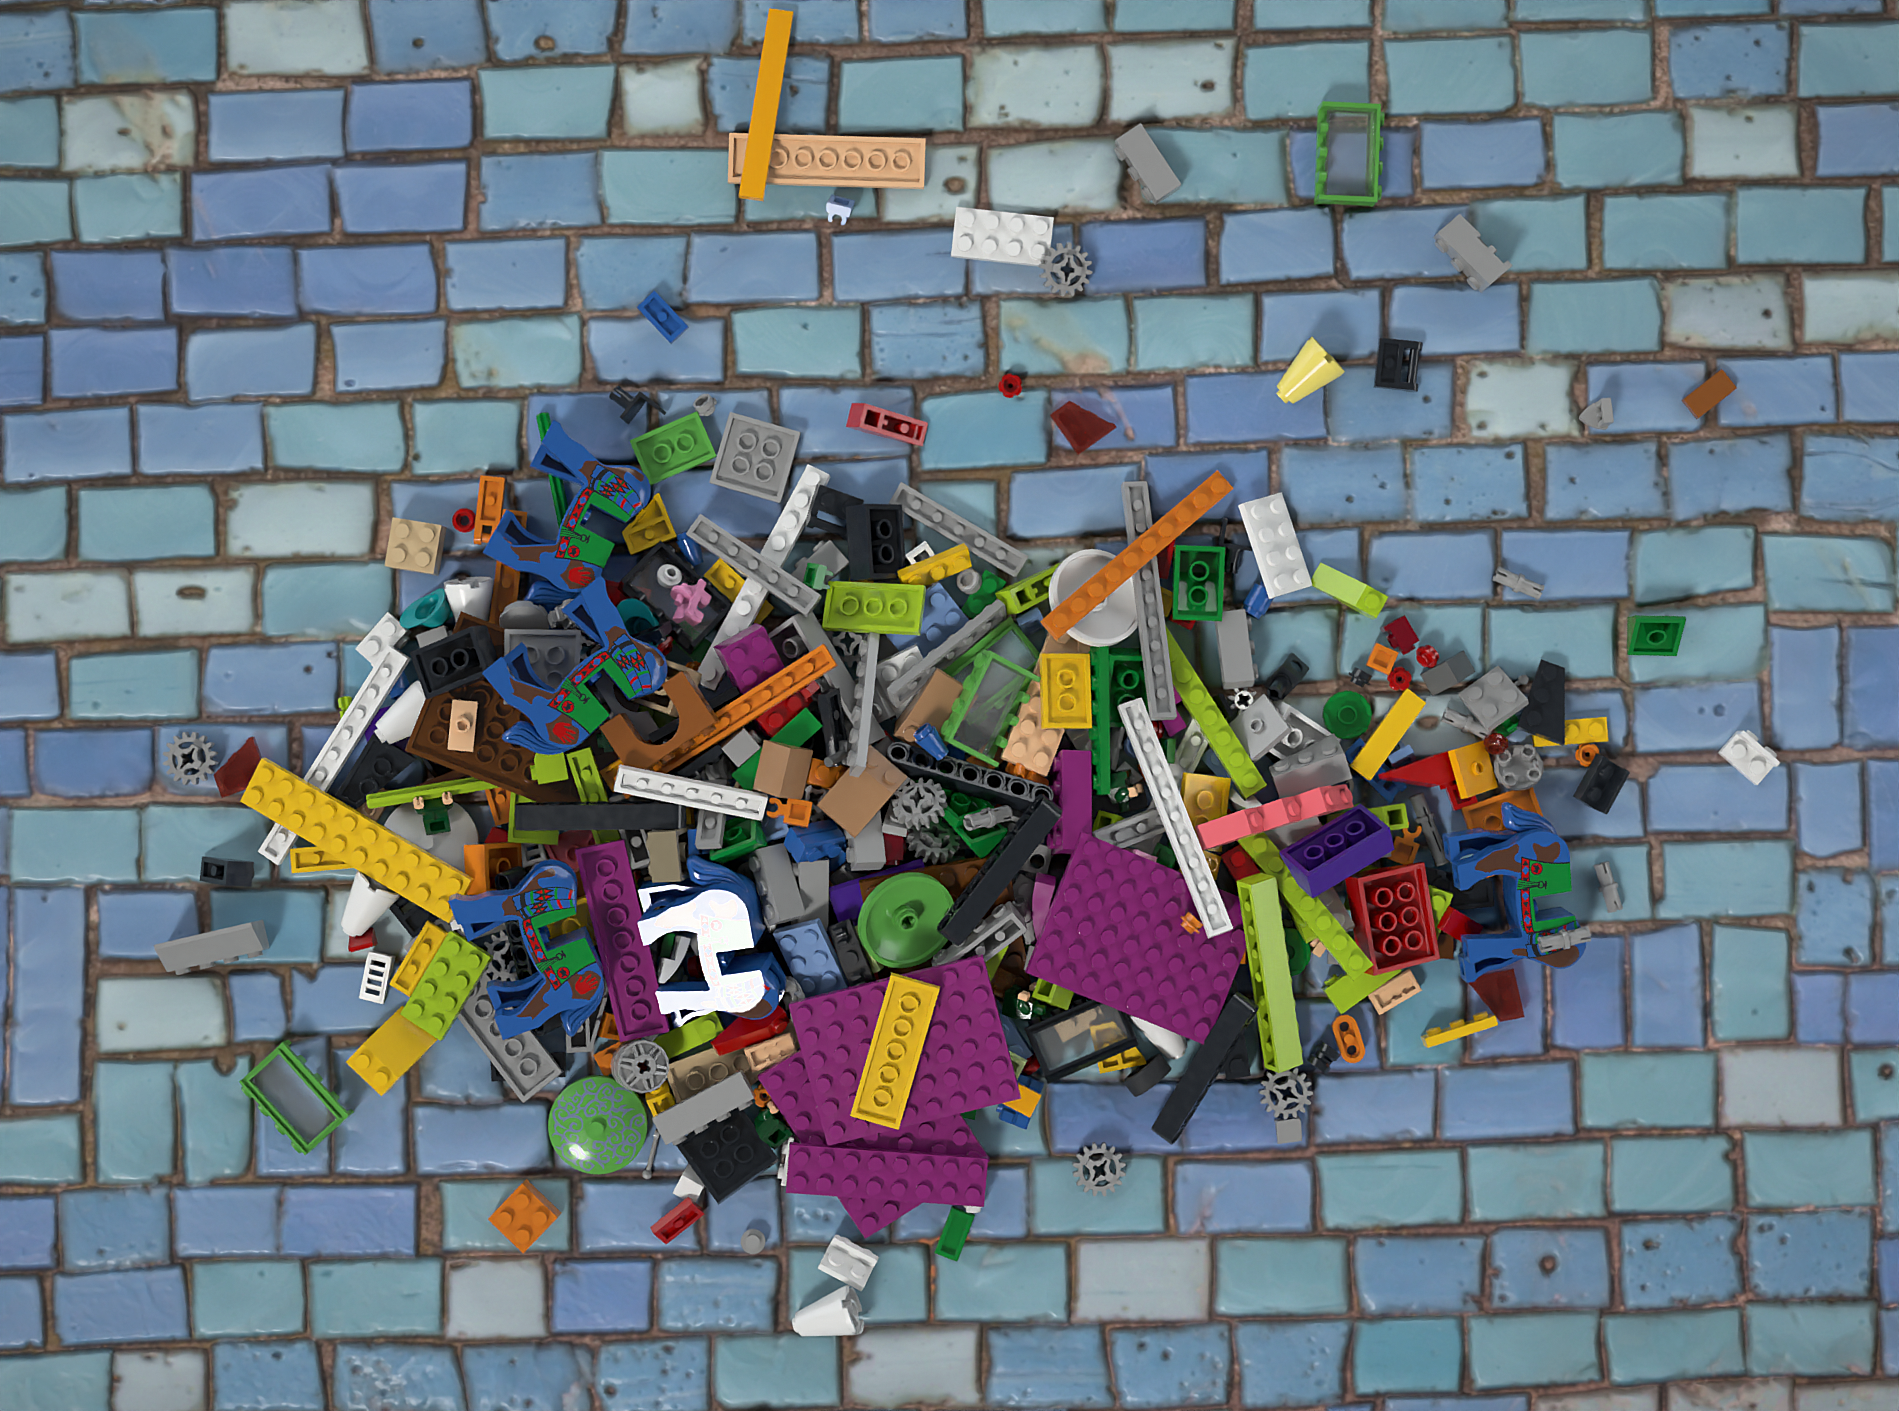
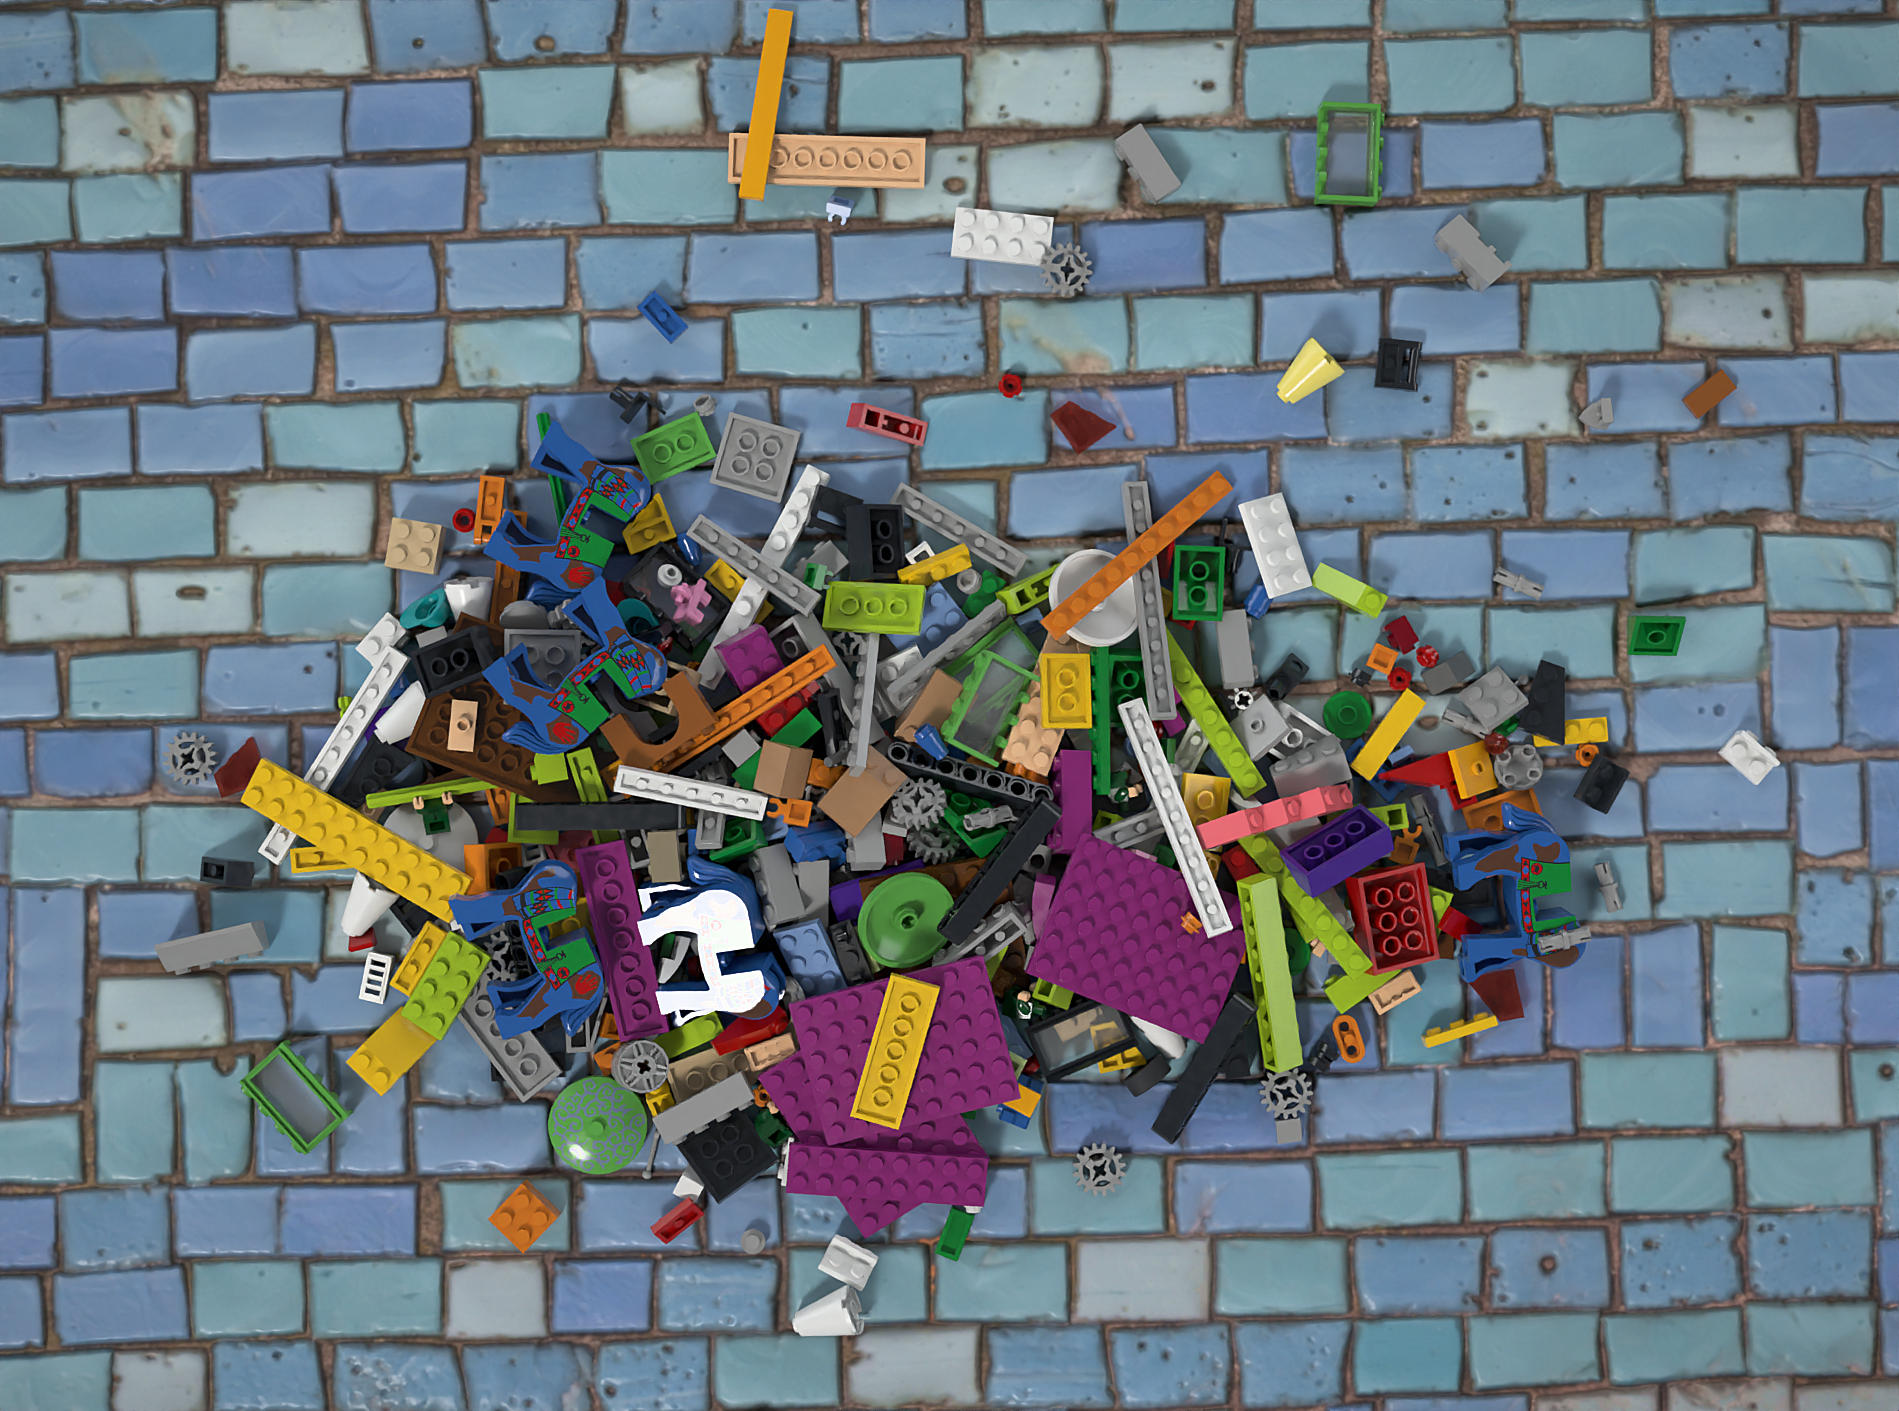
light grey pin [1110,727,1125,770] -> none

